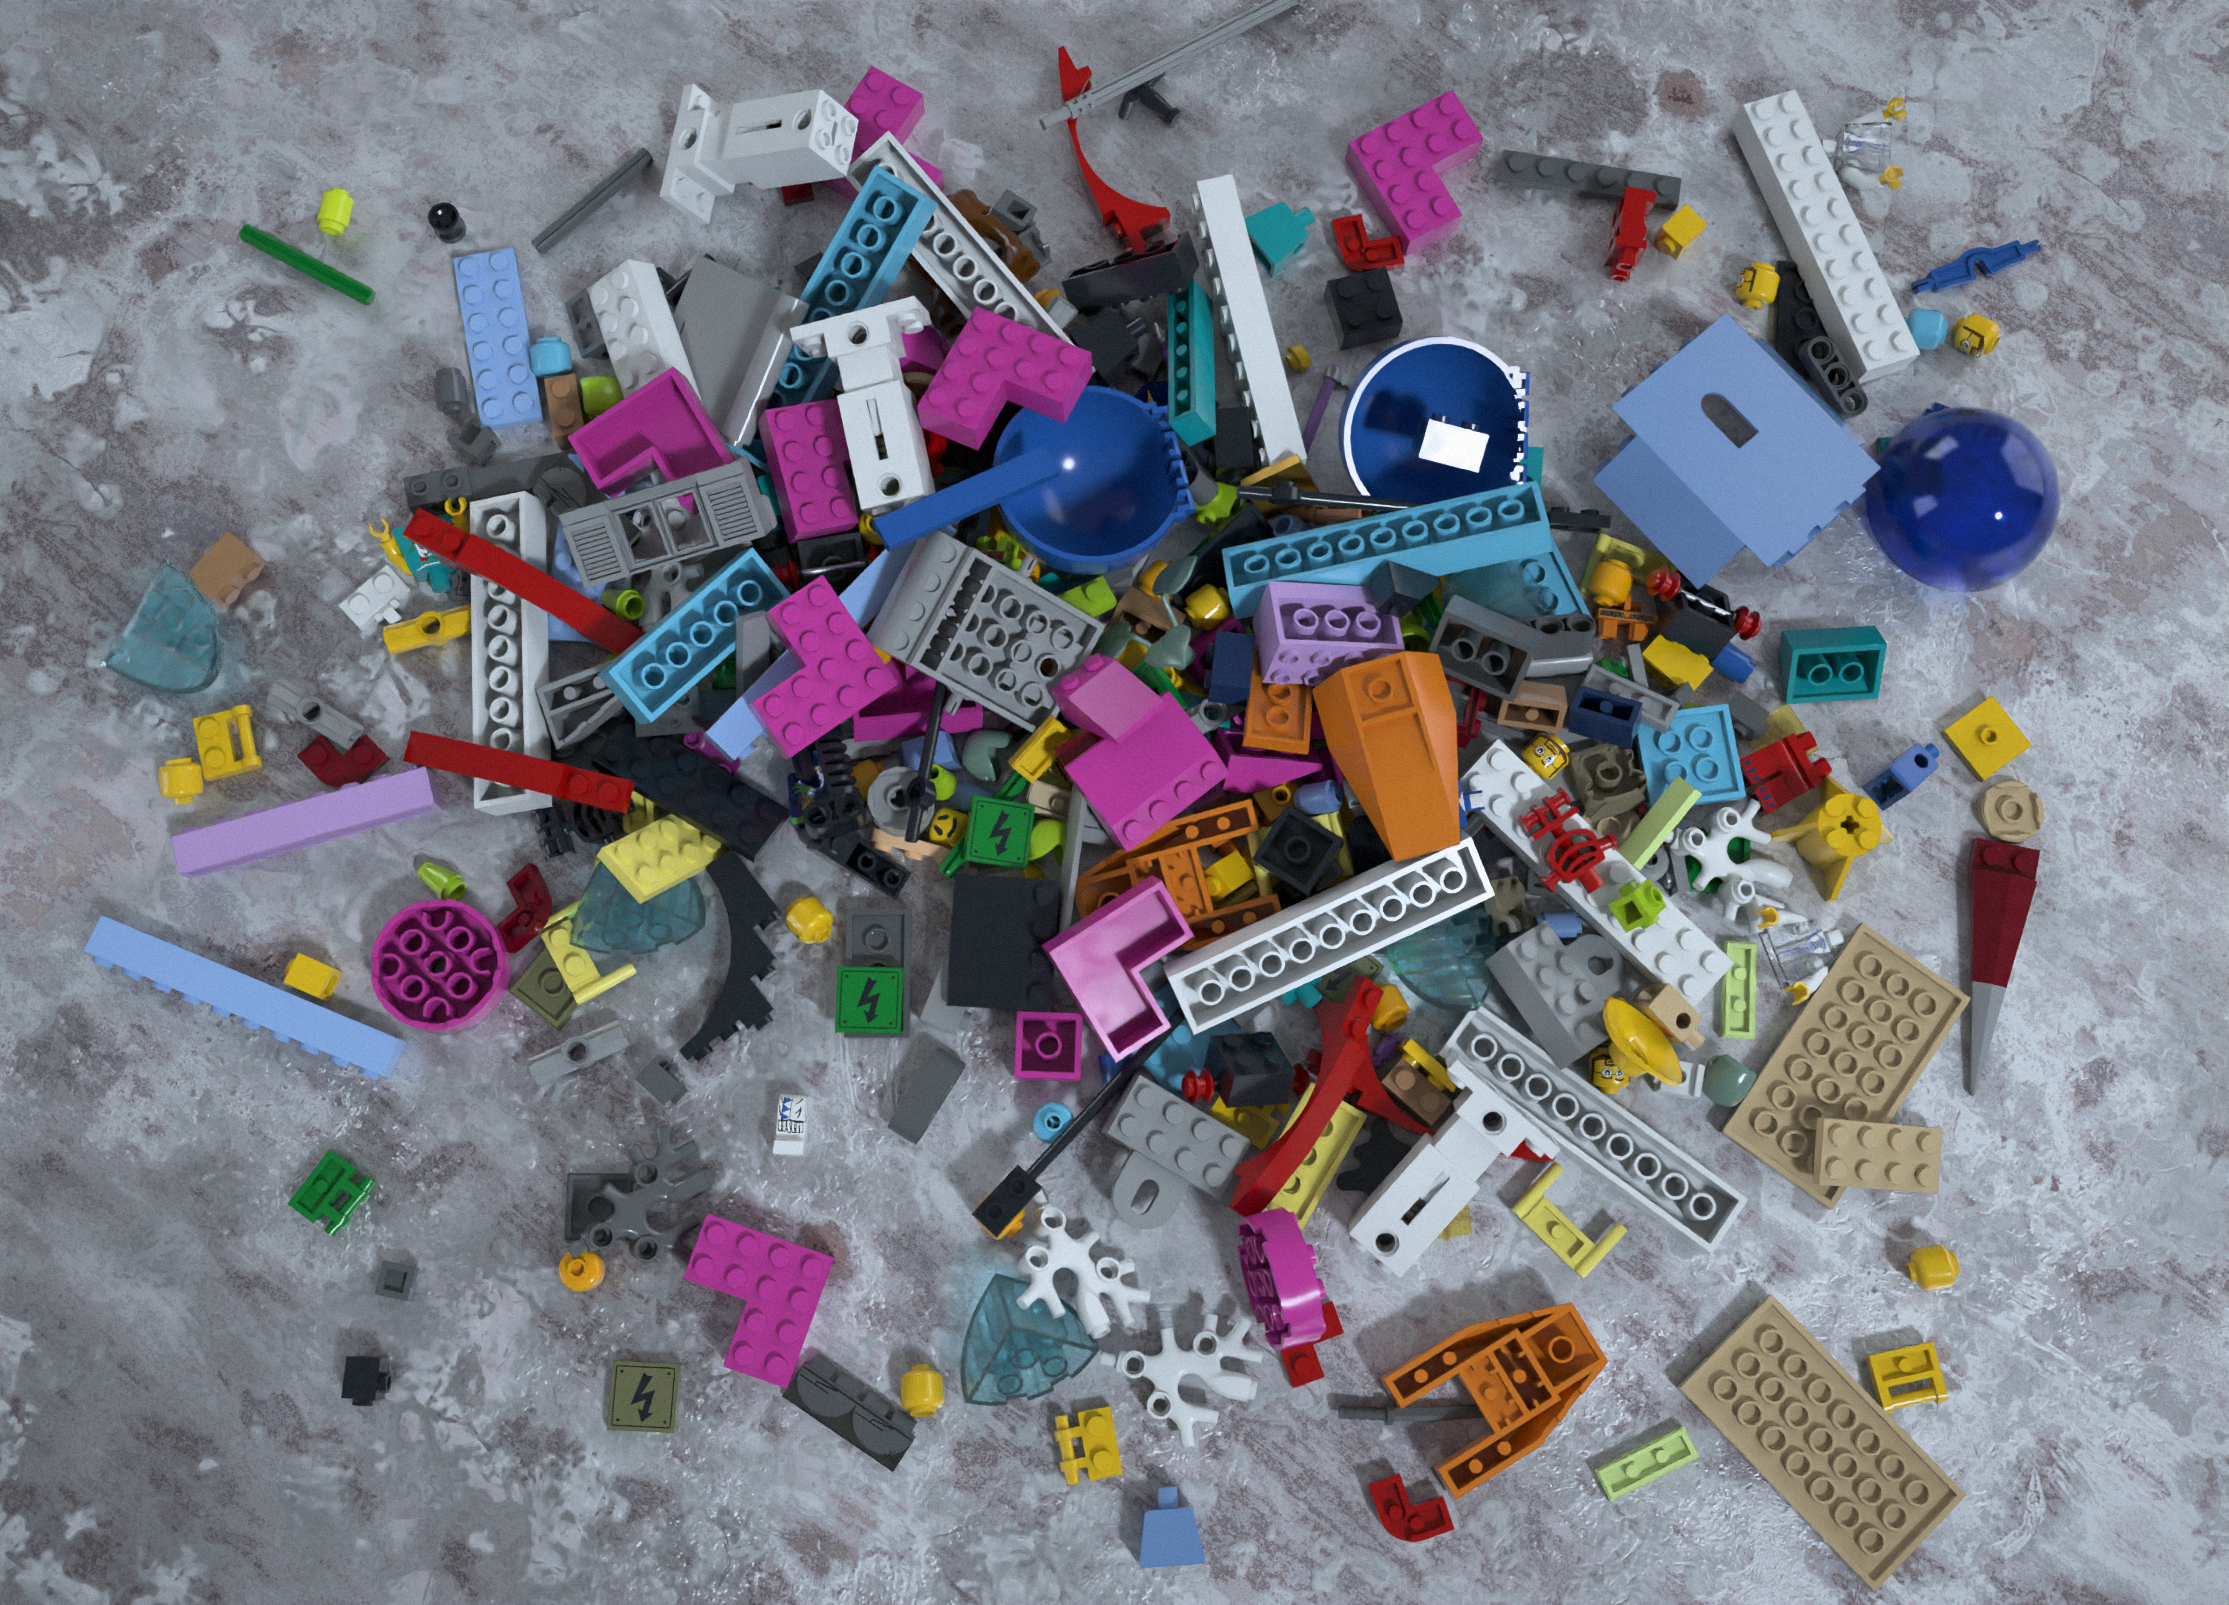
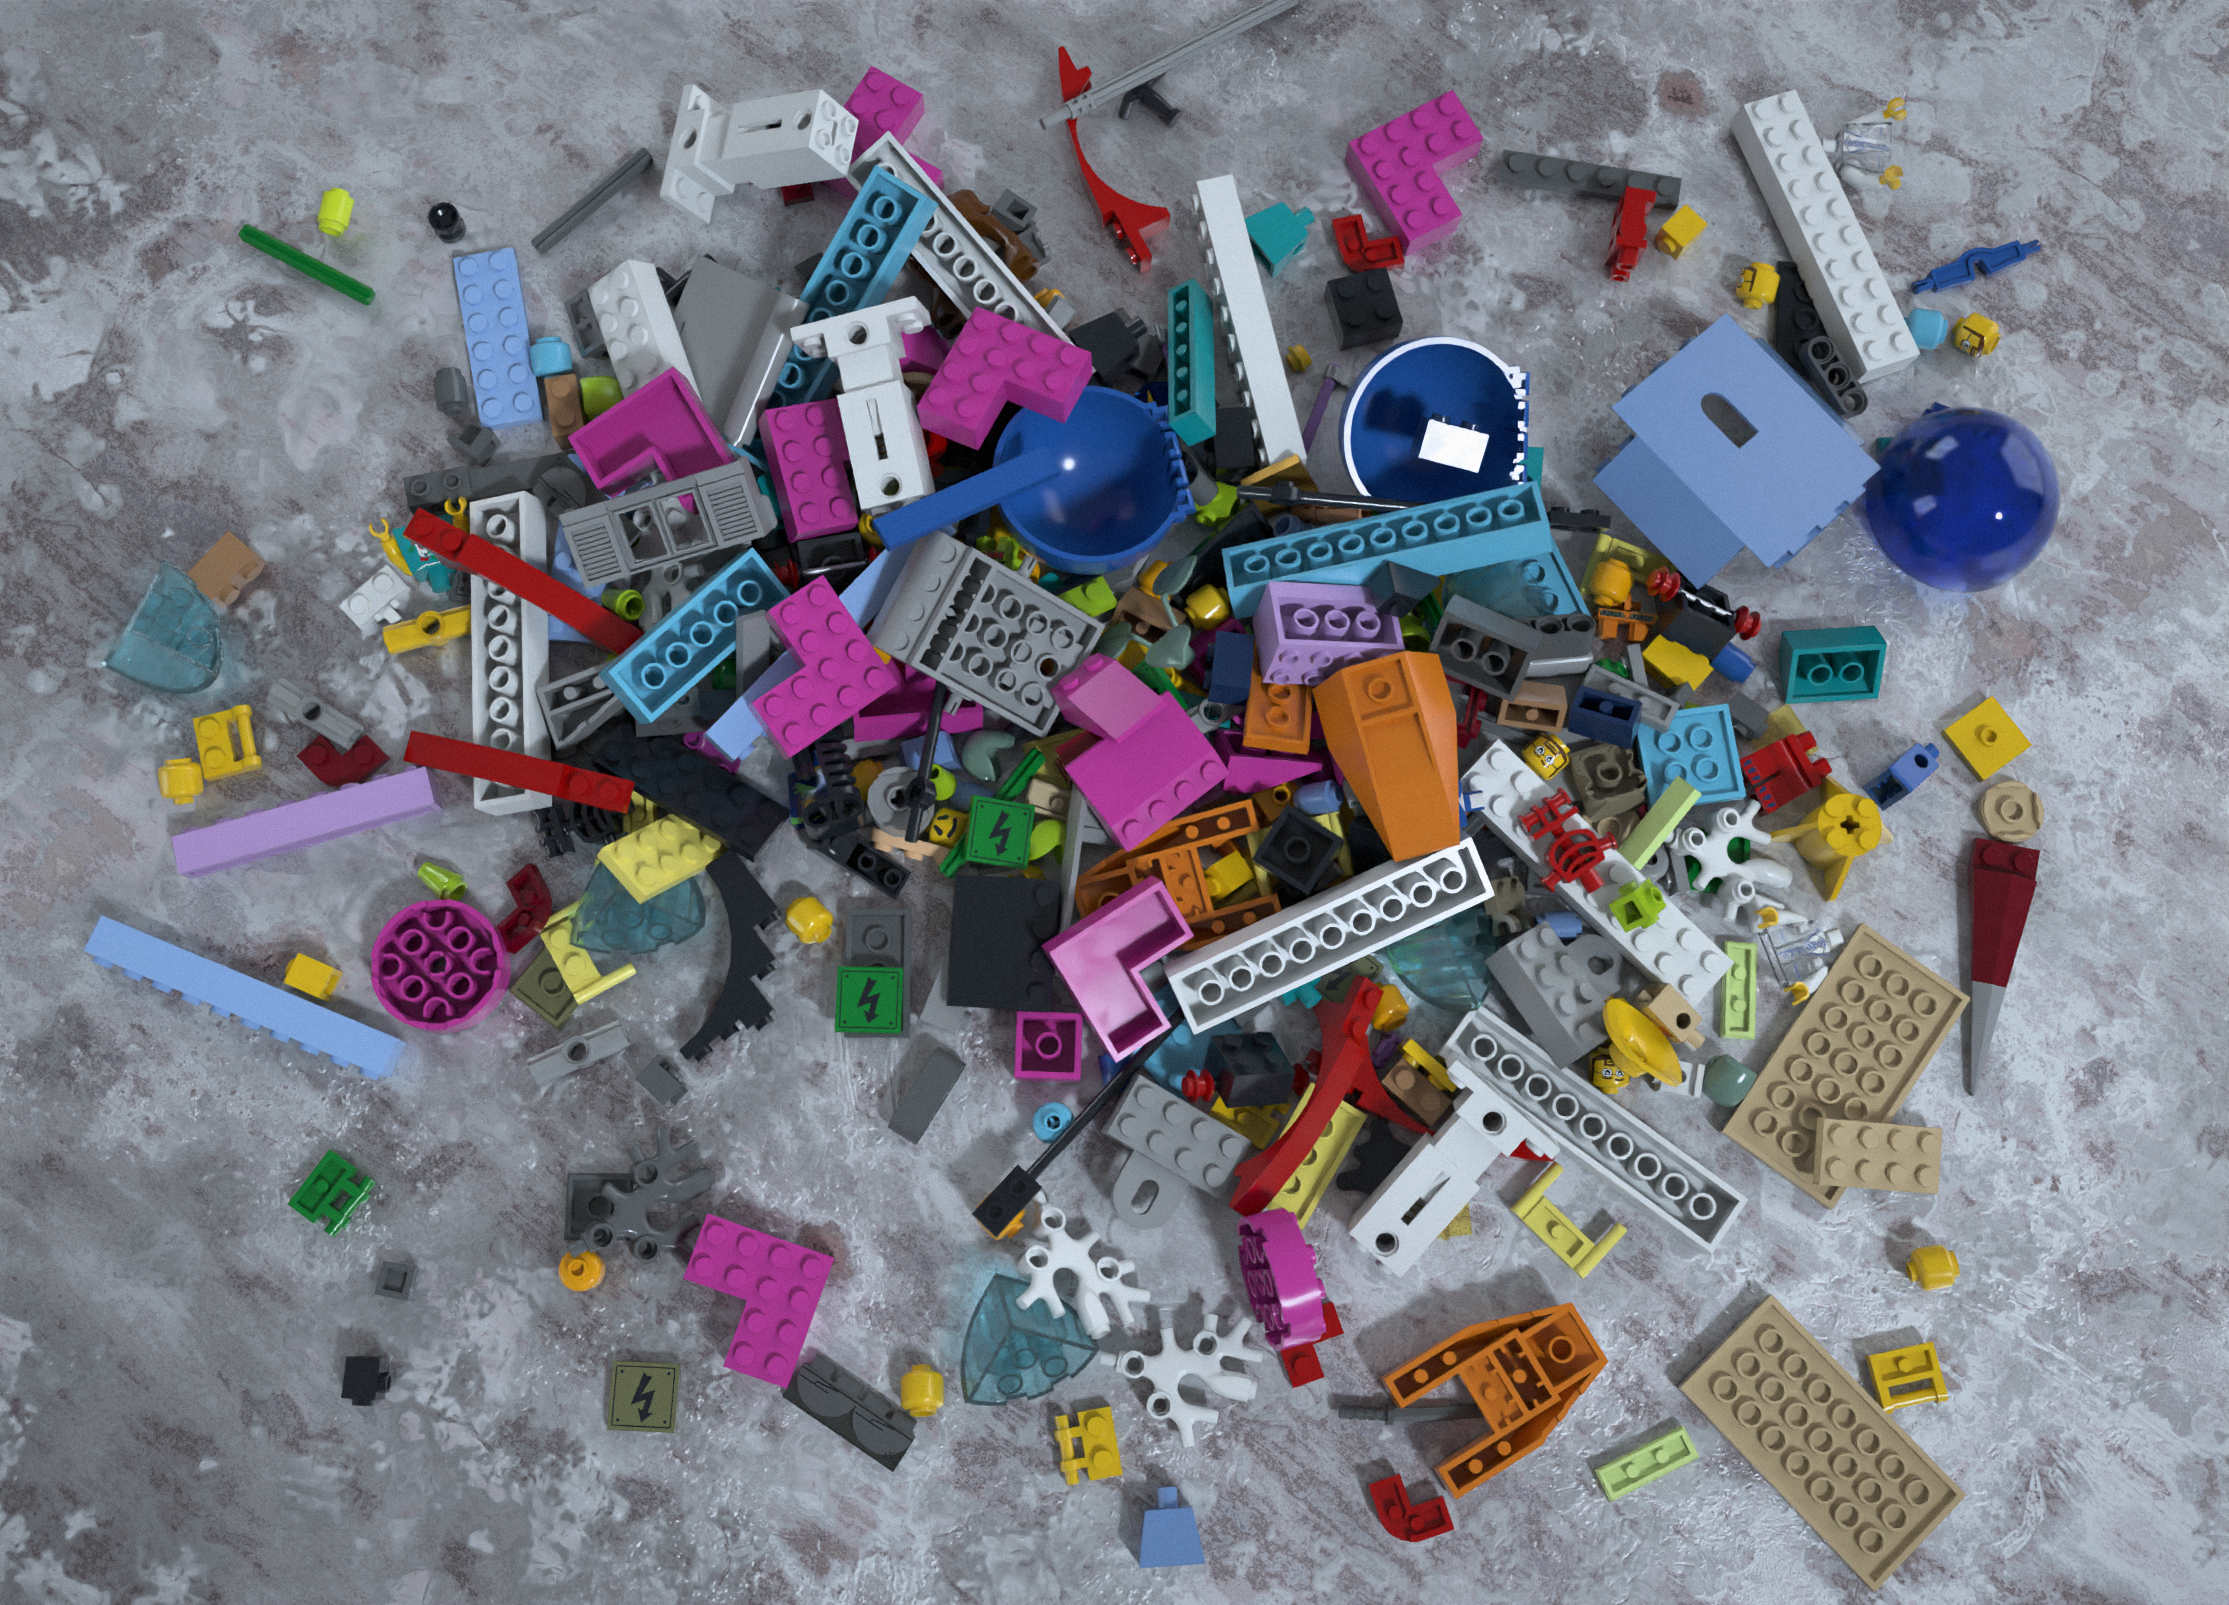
white leg [773,1094,809,1157] -> none
yellow tile [1008,714,1075,784] -> none
black wedge [1061,231,1200,316] -> none

